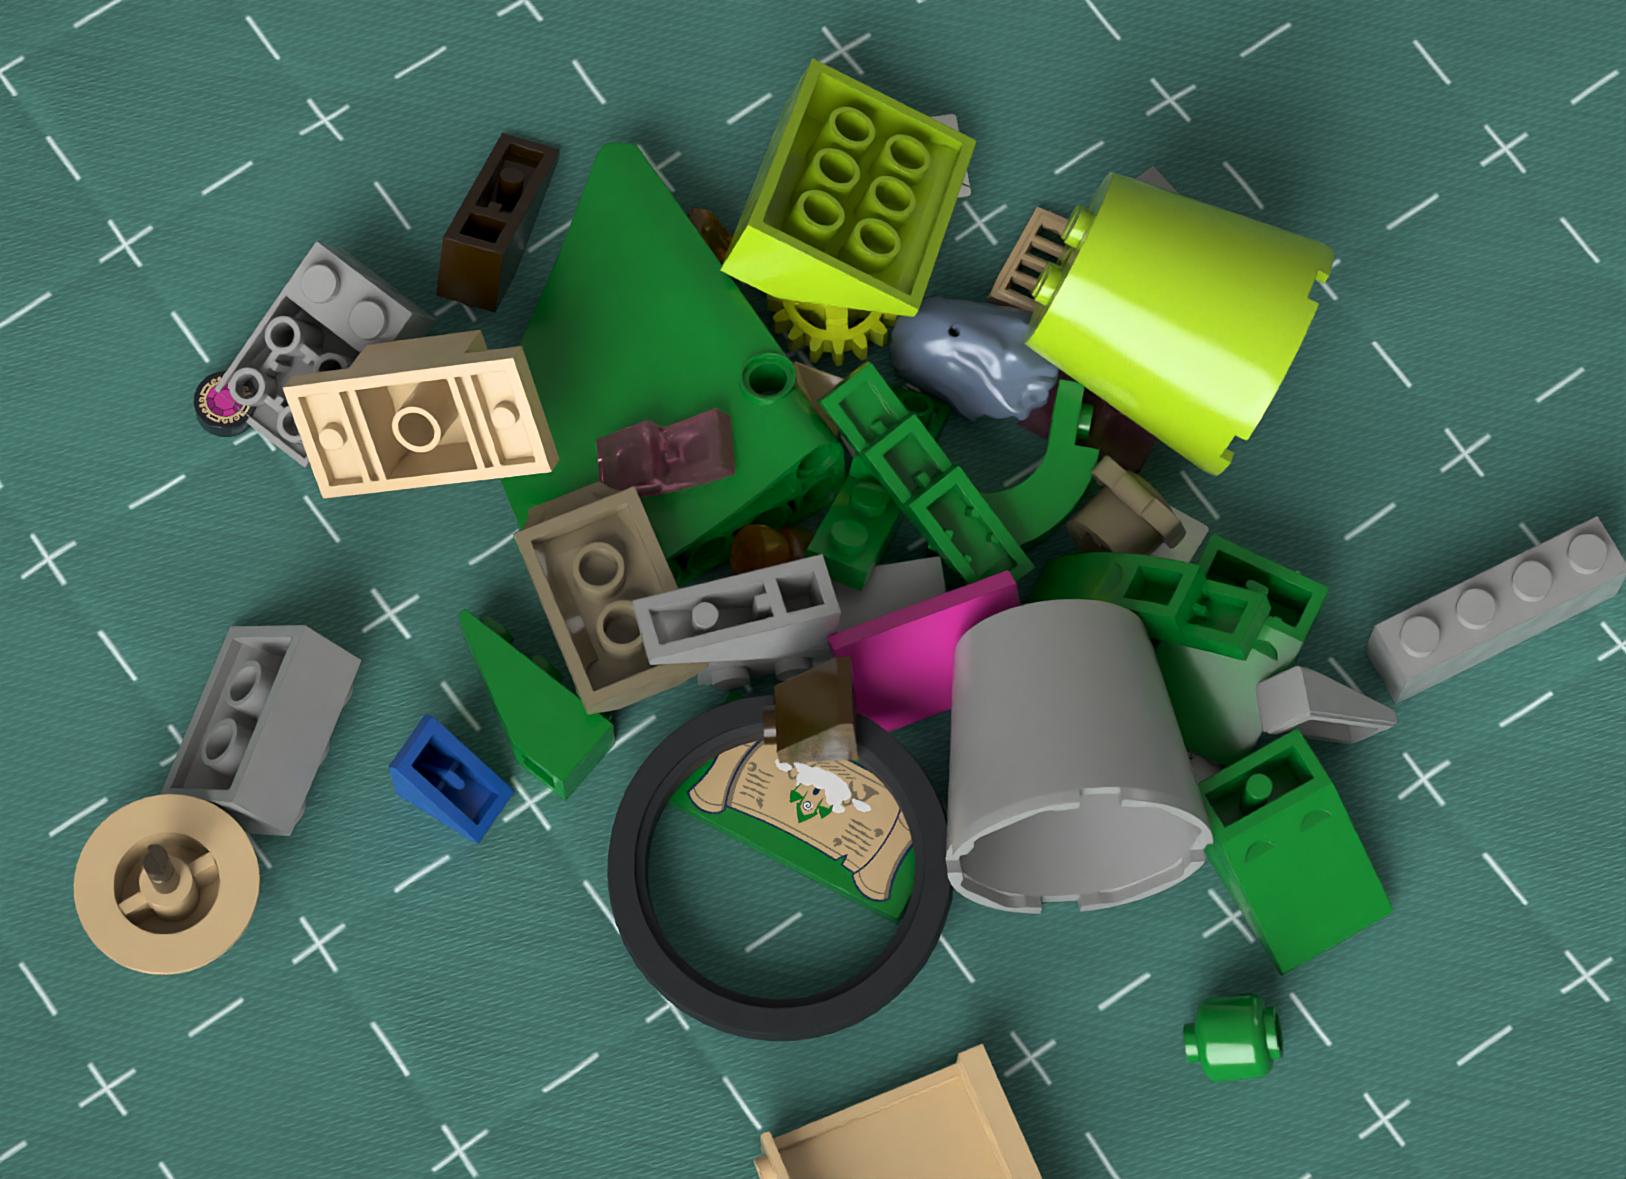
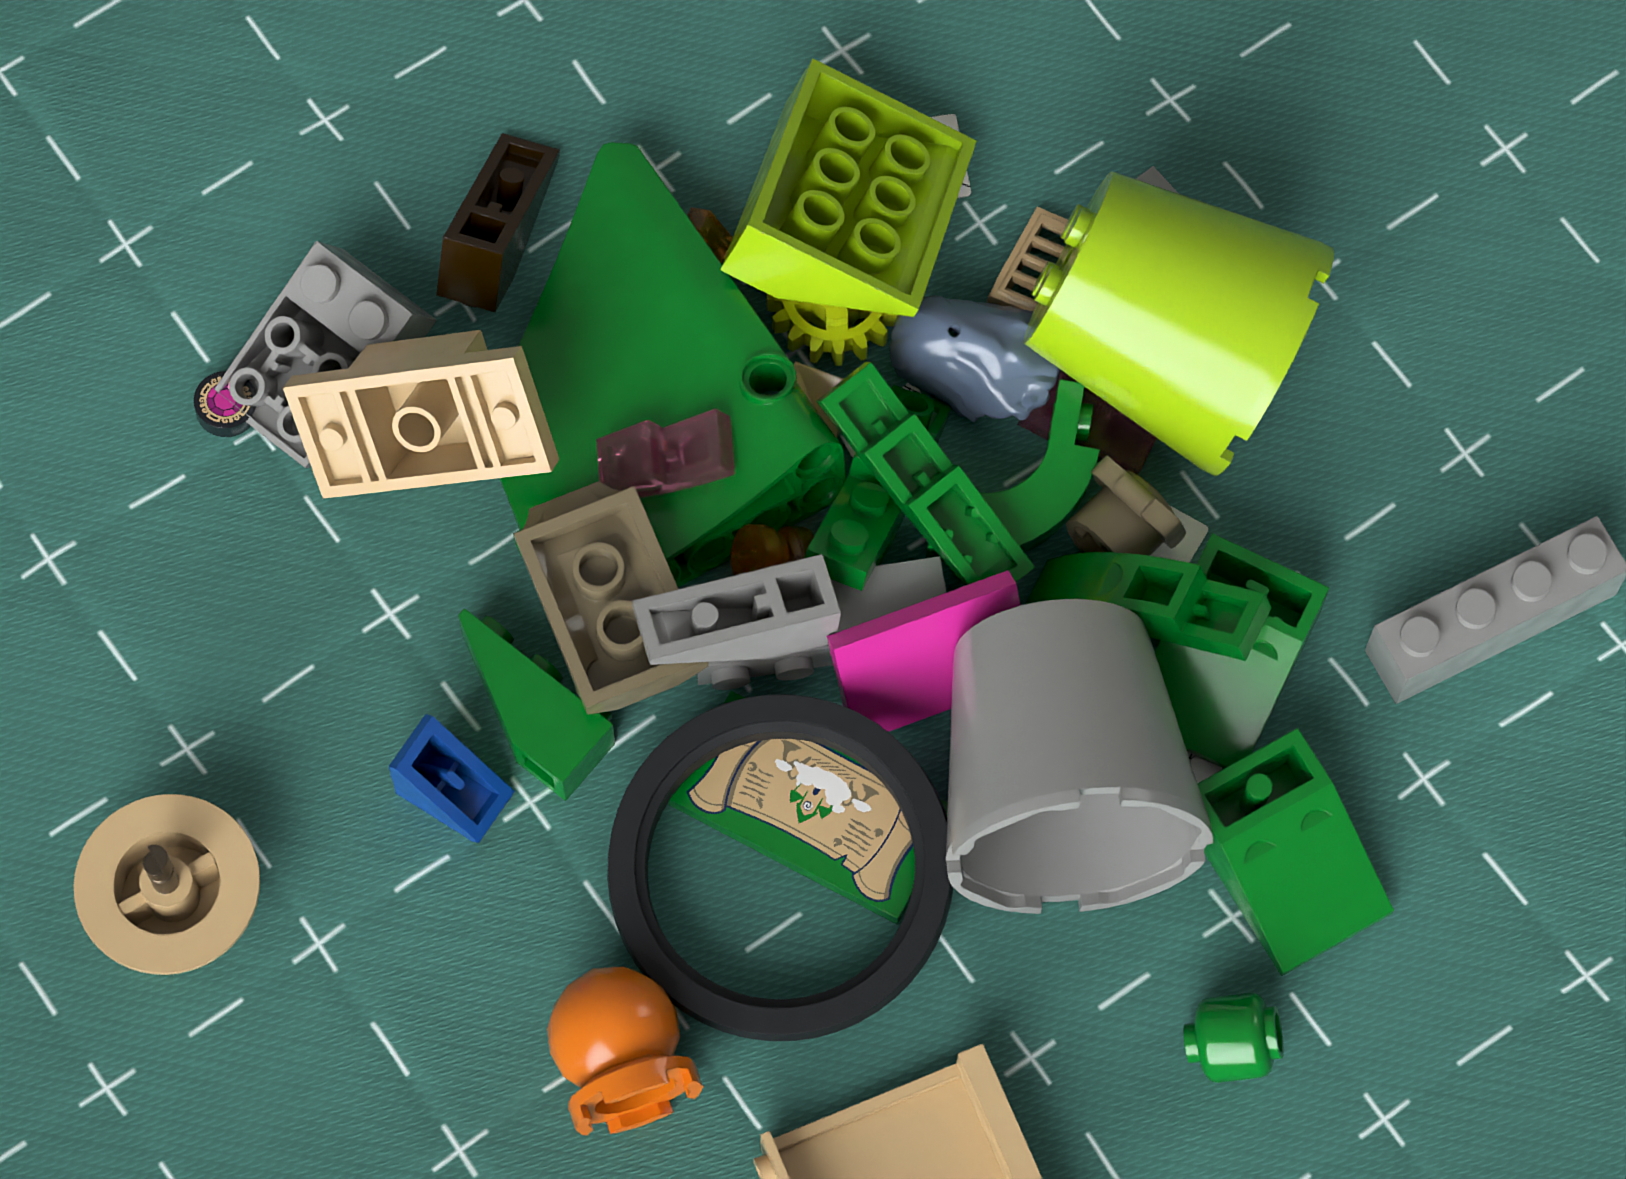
light grey slope [160,625,362,836] -> none
dark brown slope [763,656,859,763] -> none
light grey slope [1255,666,1397,745] -> none
none -> orange tile [547,967,703,1135]

